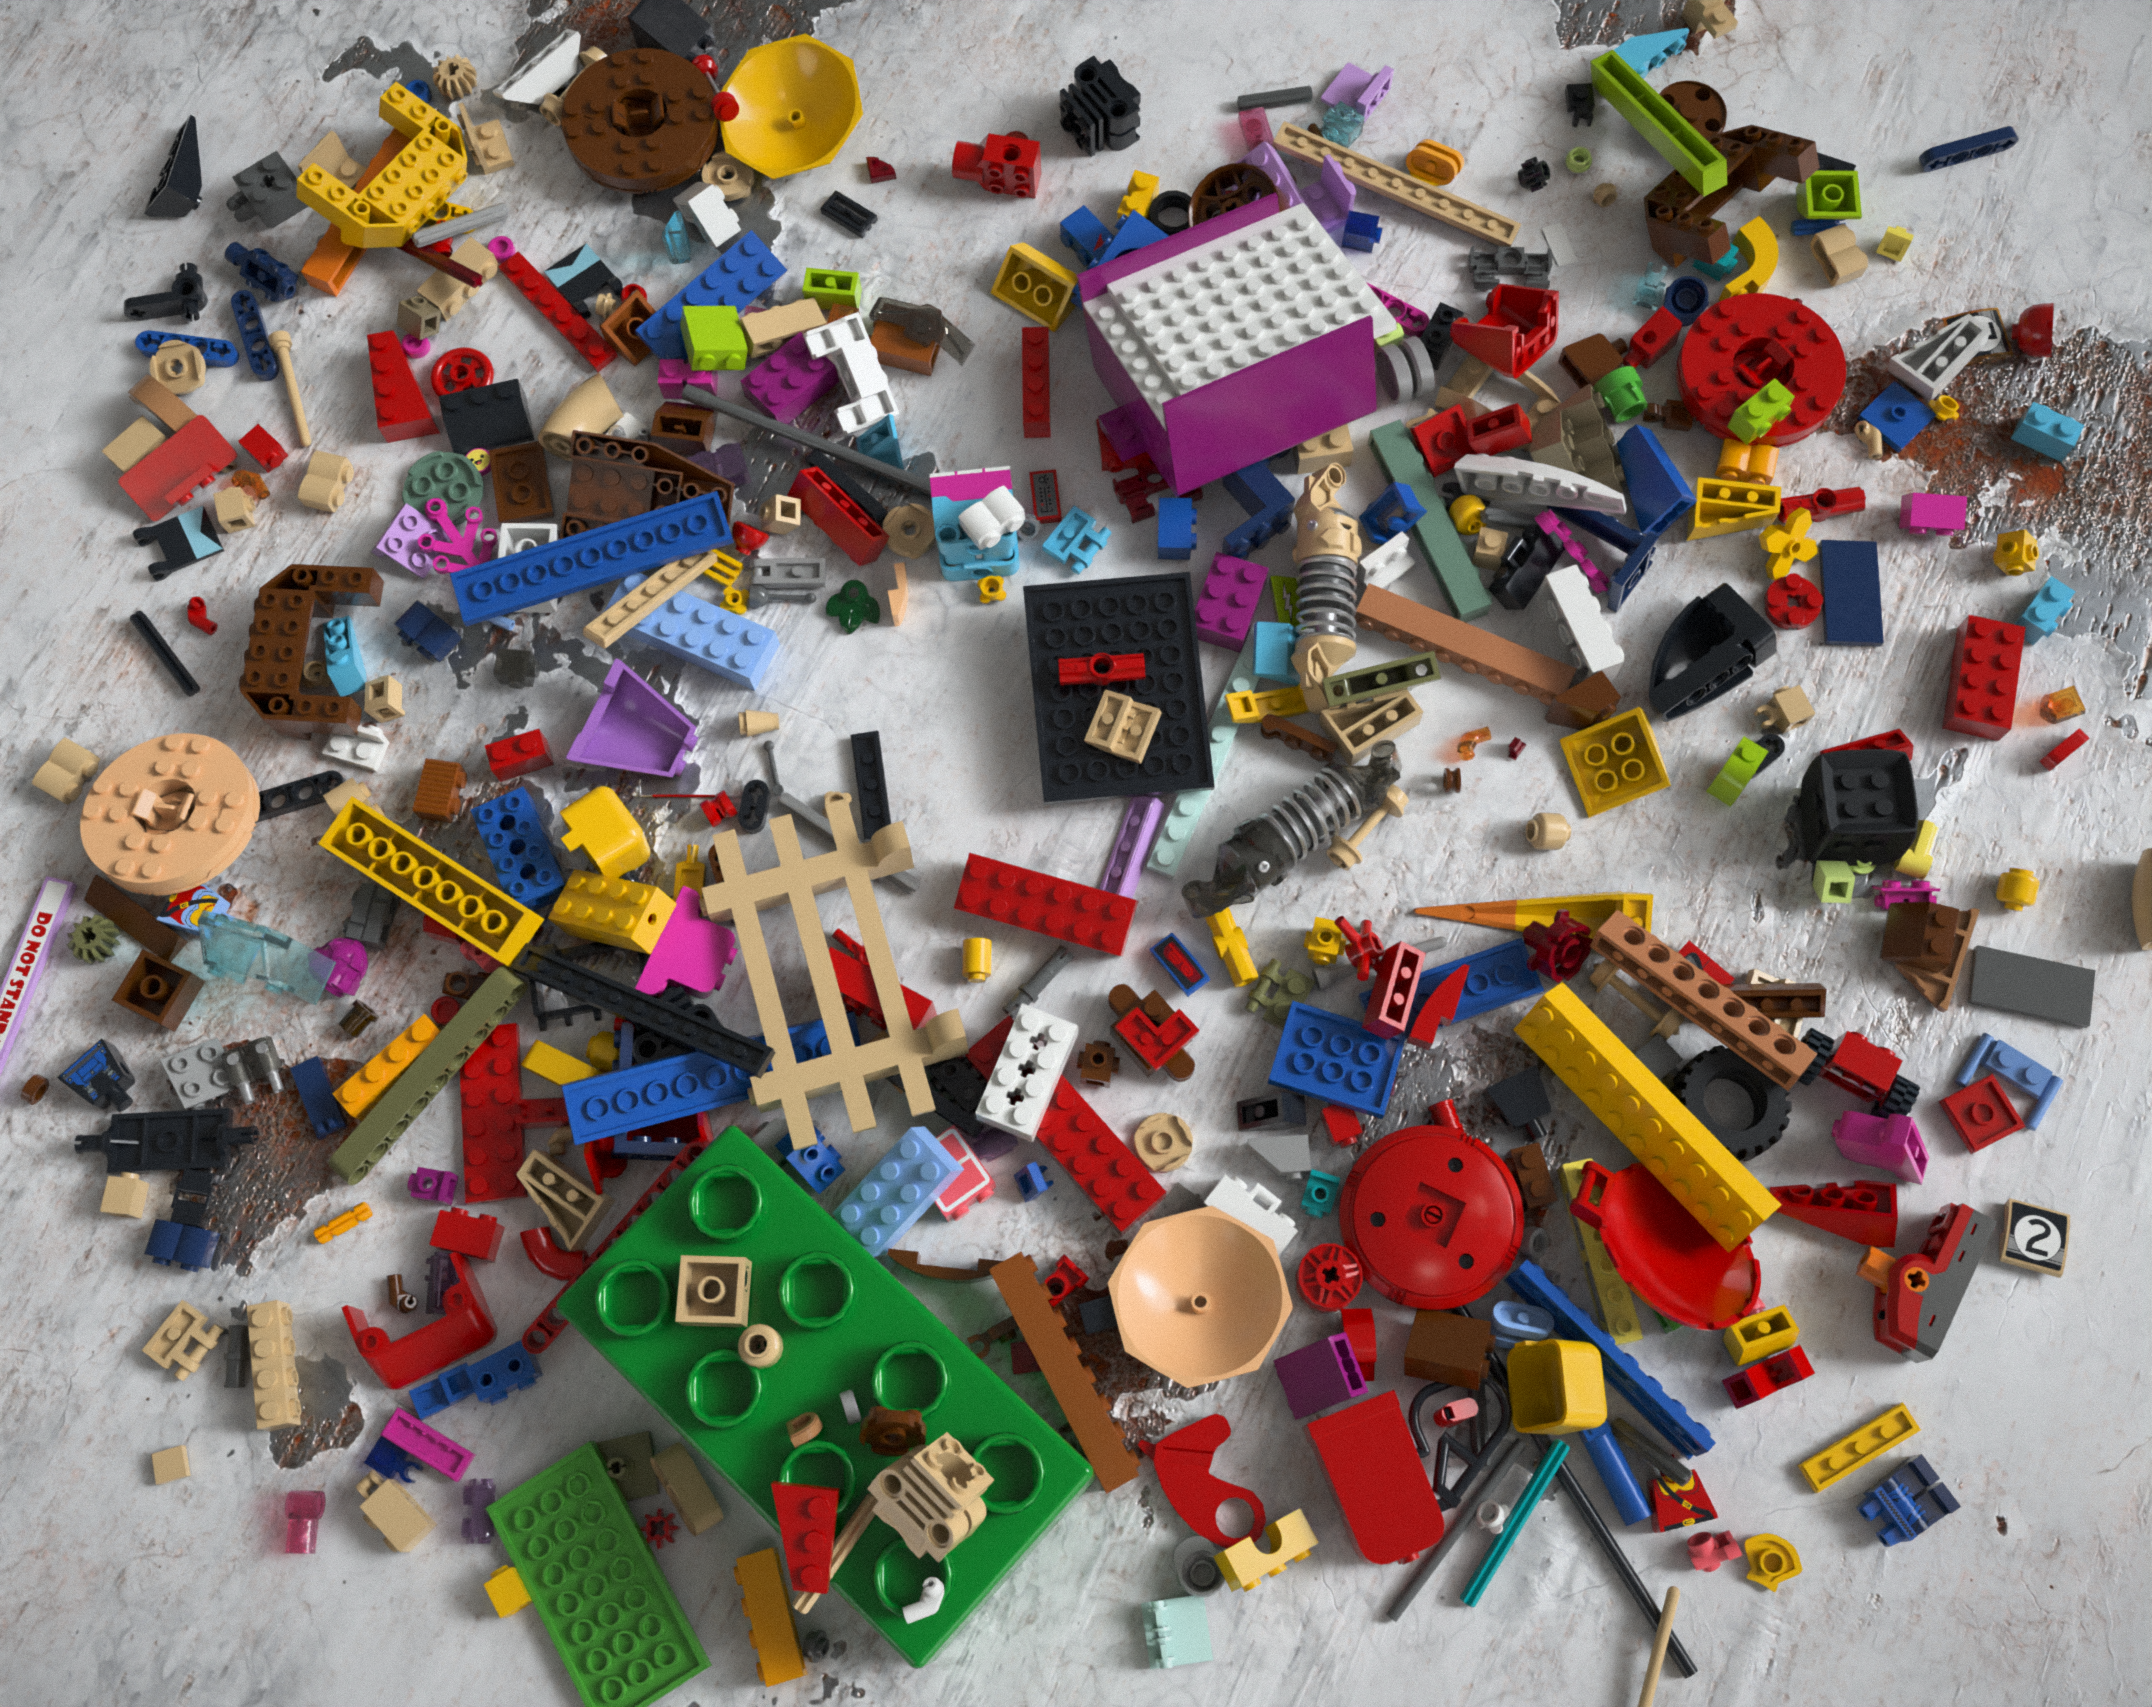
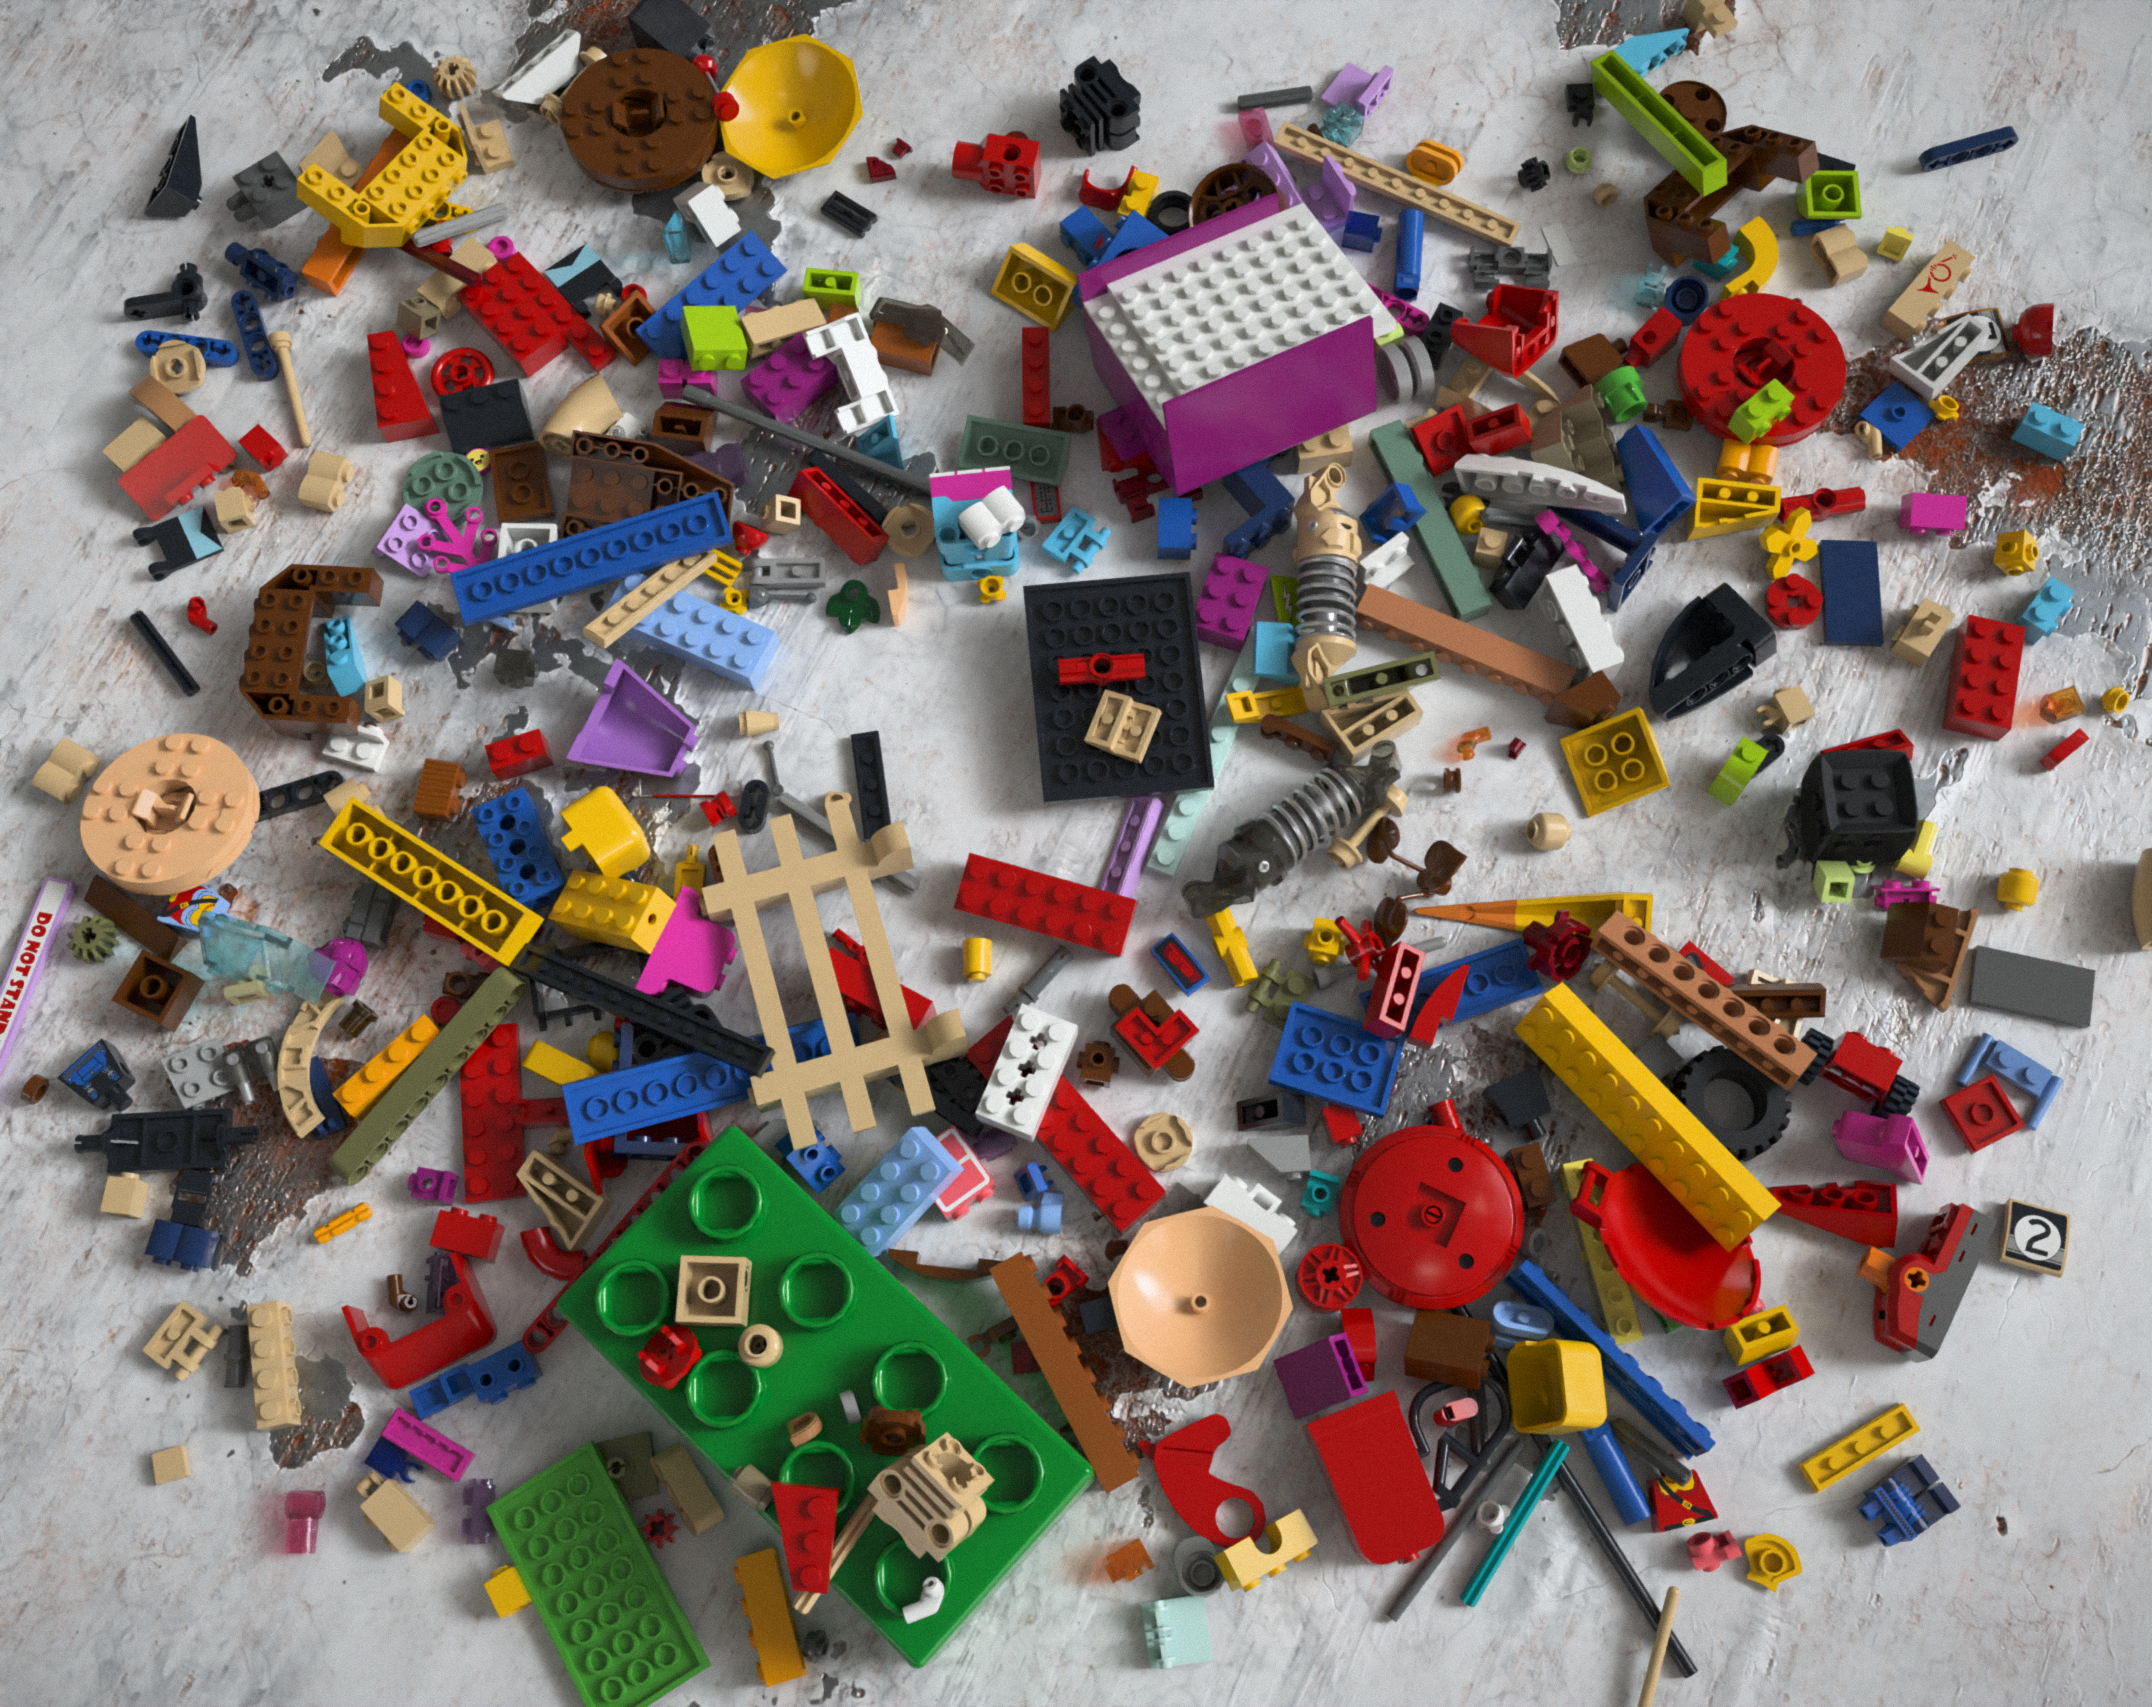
none -> tan bracket [224,964,272,1006]
none -> tan tile [277,985,345,1139]
none -> red brick [456,262,569,378]
none -> red plate [636,1325,702,1390]
none -> dark tan brick [729,1464,775,1513]
none -> dark red piece [892,137,913,159]
none -> sand green slope [956,415,1072,487]
none -> light blue piece [1018,1191,1064,1235]
none -> reddish brown plate [1051,404,1094,434]
none -> red helmet [1078,166,1138,212]
none -> clear orange brick [1104,1538,1155,1583]
none -> reddish brown plant [1366,817,1467,949]
none -> blue piece [1393,209,1424,301]
none -> tan brick [1879,240,1976,342]
none -> tan brick [1890,597,1955,668]
none -> yellow plate [2101,686,2130,713]

